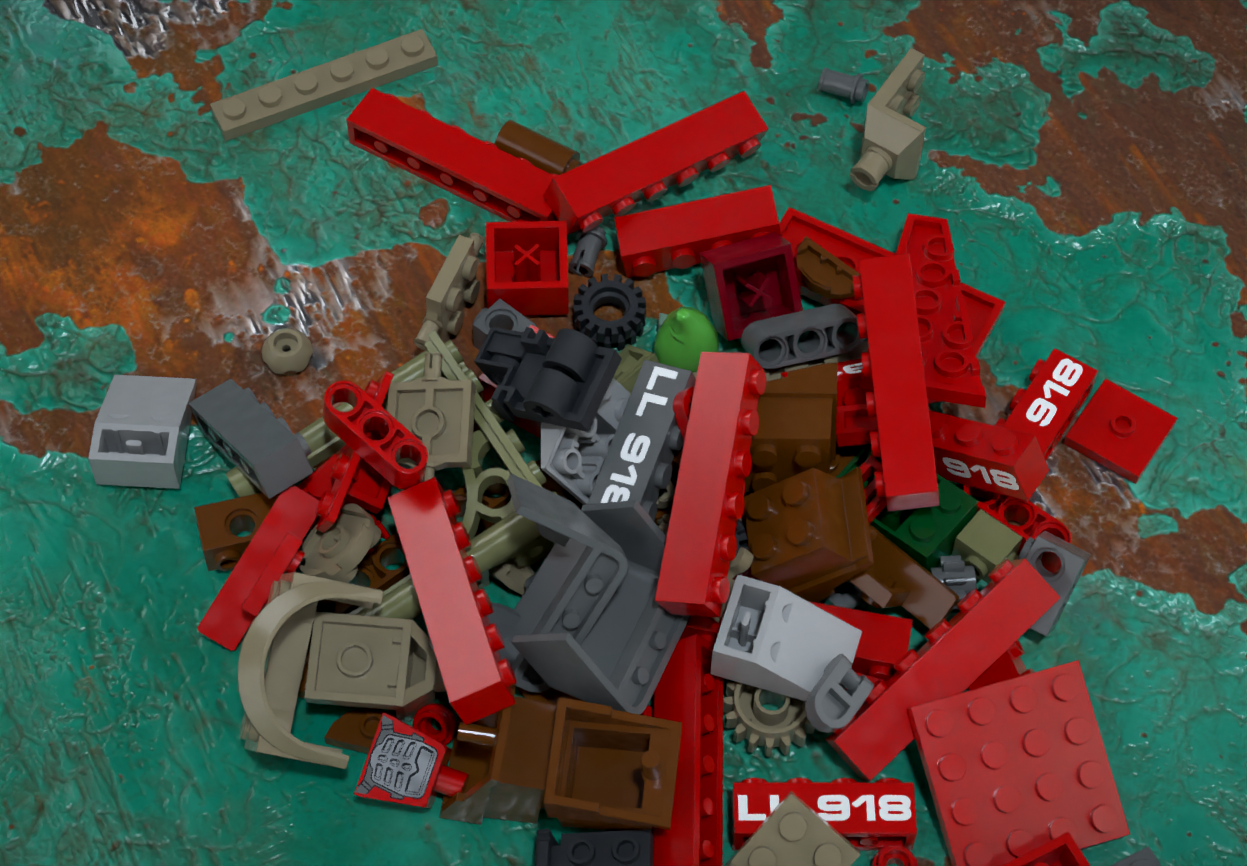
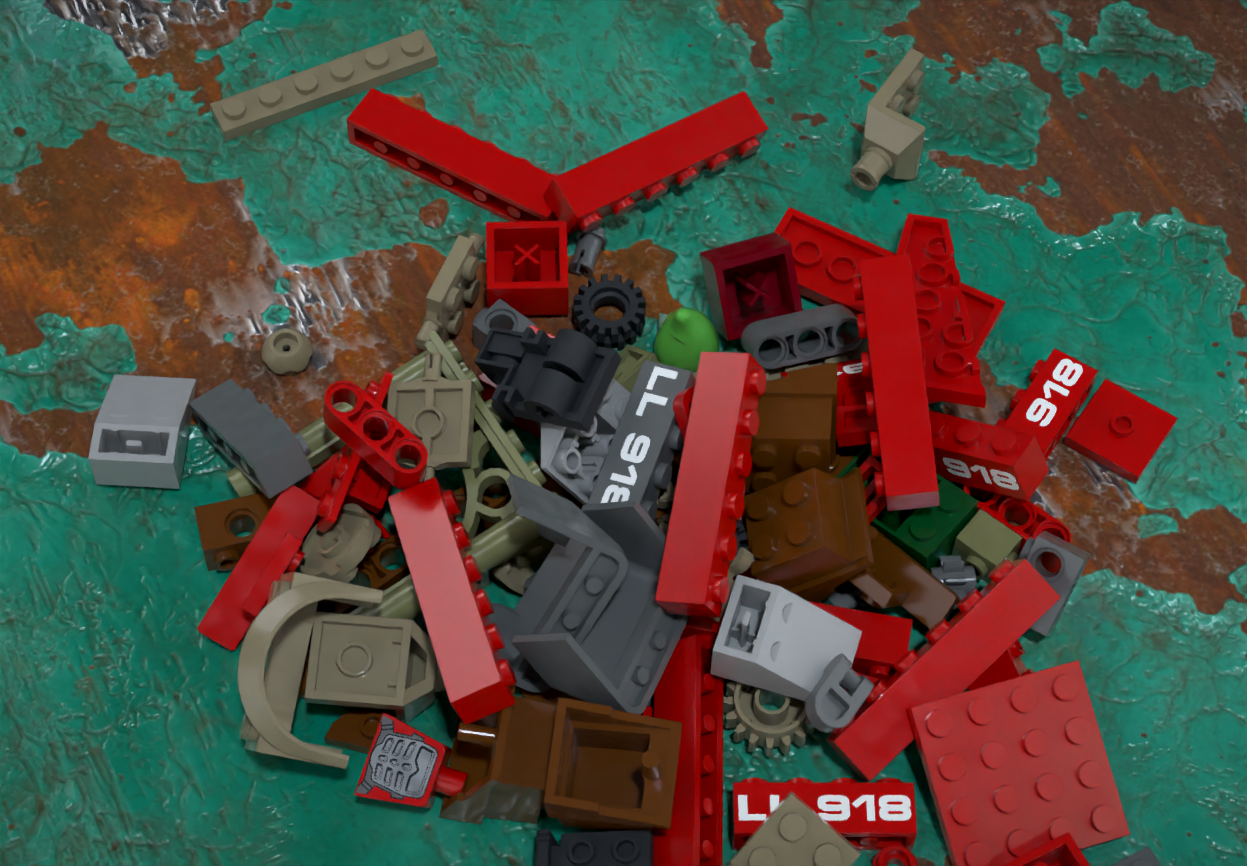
red plate [413,703,457,745] -> none
reddish brown brick [494,120,583,175] -> none
red brick [614,185,781,278] -> none
reddish brown plate [796,236,861,299] -> none
dark grey pin [818,67,869,104] -> none

